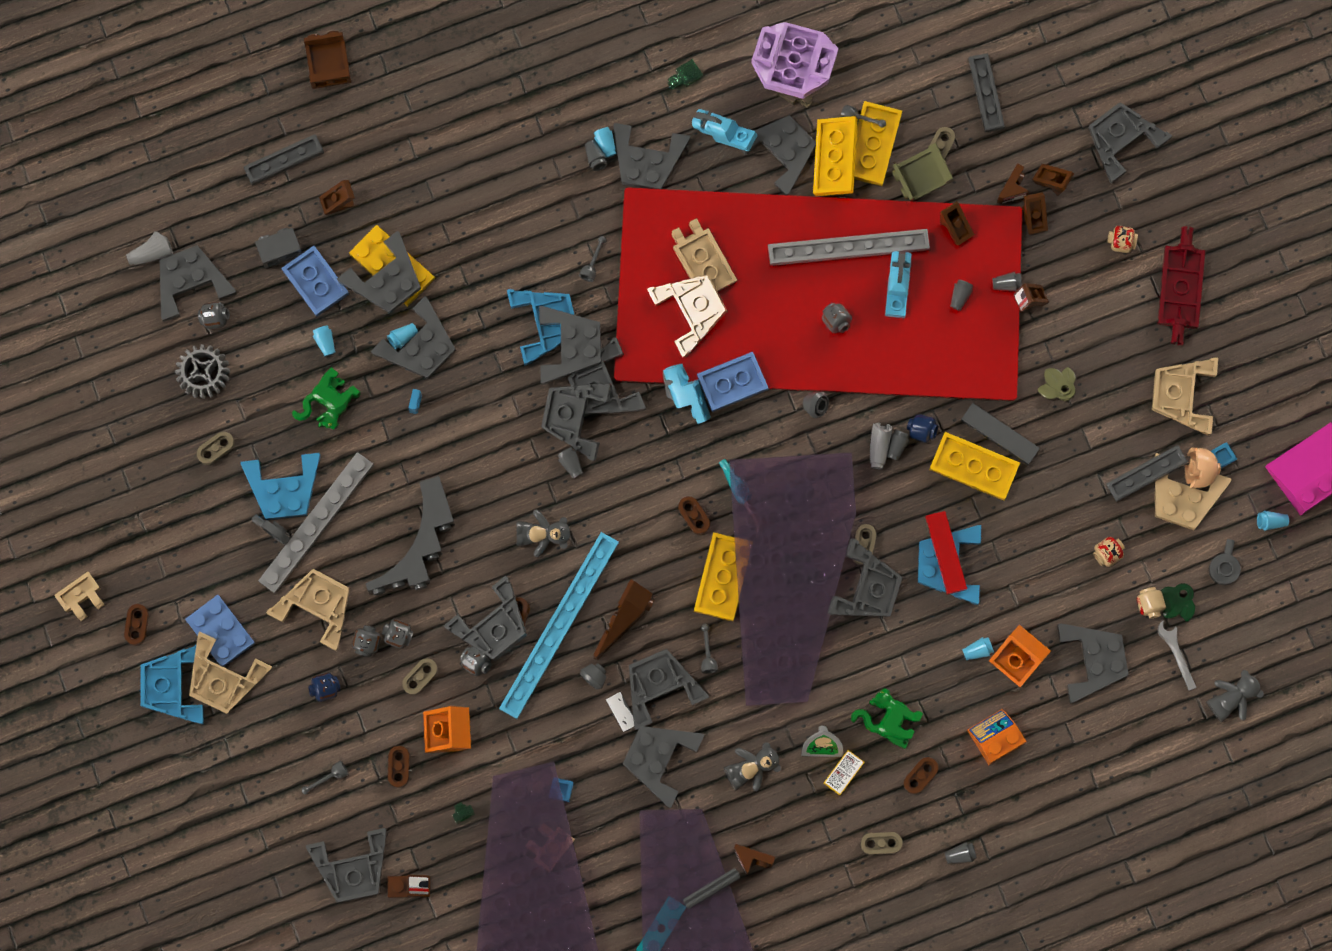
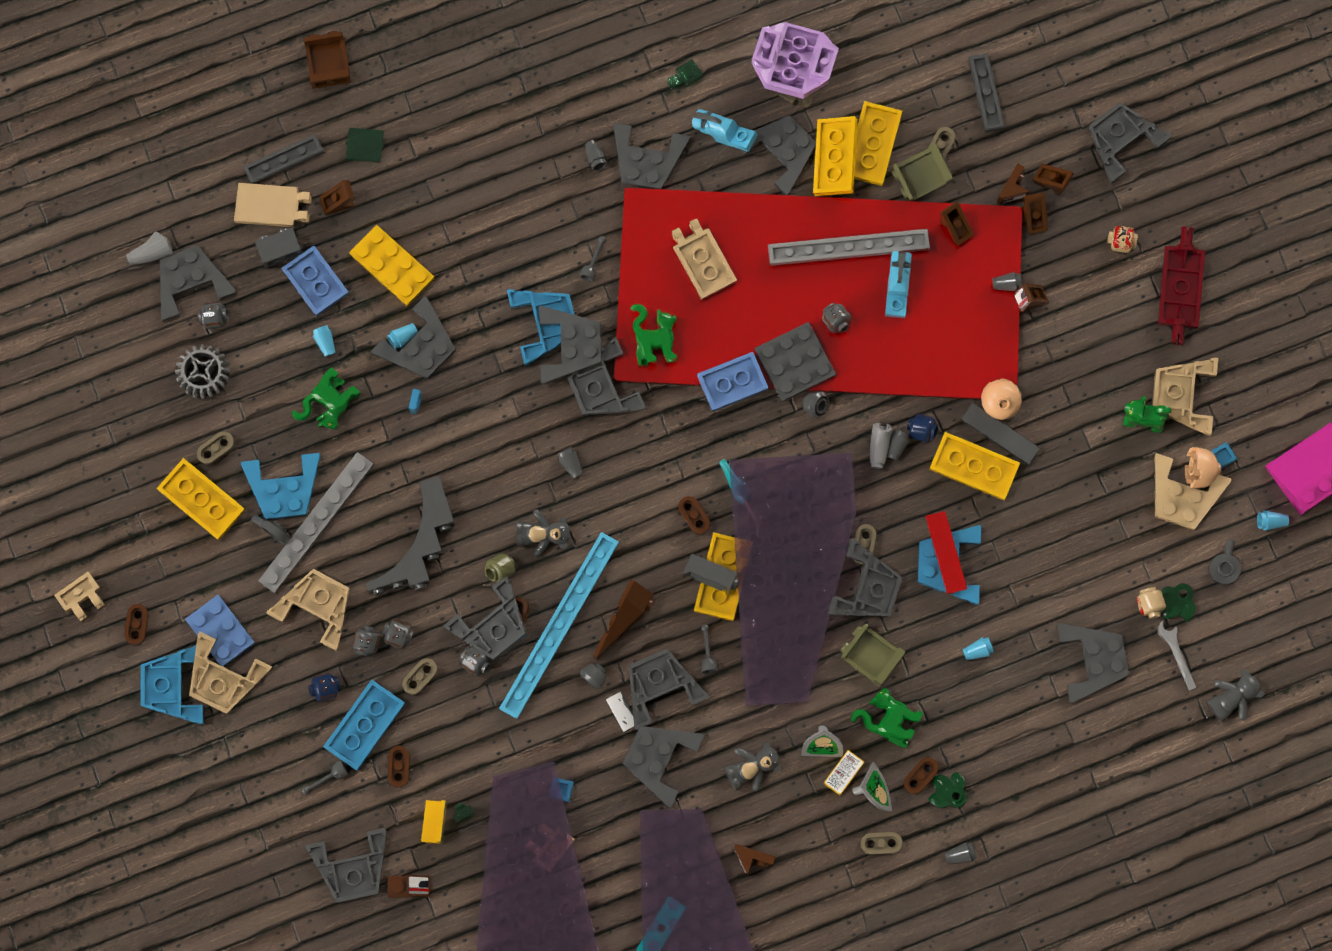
dark grey wing [337,231,421,314] -> none
orange slope [423,706,471,753] -> none
dark grey wing [541,383,612,461] -> none
medium azure cone [594,127,617,158] -> none
wing [647,276,727,358] -> none
medium azure plate [663,364,711,424] -> none
dark grey axle [683,868,740,909] -> none
dark grey hinge [841,105,886,128] -> none
dark grey cone [950,280,973,311] -> none
orange slope [967,709,1027,765] -> none
orange slope [989,624,1051,687] -> none
olive plate [1038,367,1076,401] -> none
tan head [1093,537,1125,567] -> none
dark grey tile [1106,445,1188,502] -> none
none -> yellow plate [156,458,245,541]
none -> tan tile [234,183,312,228]
none -> dark azure plate [323,679,406,771]
none -> clear green piece [345,128,384,163]
none -> yellow panel [421,800,447,844]
none -> olive head [484,553,515,583]
none -> green animal [630,304,677,367]
none -> dark grey window [682,553,739,595]
none -> dark grey plate [755,322,836,402]
none -> olive panel [840,623,905,687]
none -> shield [853,762,892,812]
none -> dark green plate [928,772,967,808]
none -> light nougat cylinder [981,379,1022,420]
none -> green animal [1123,396,1172,433]

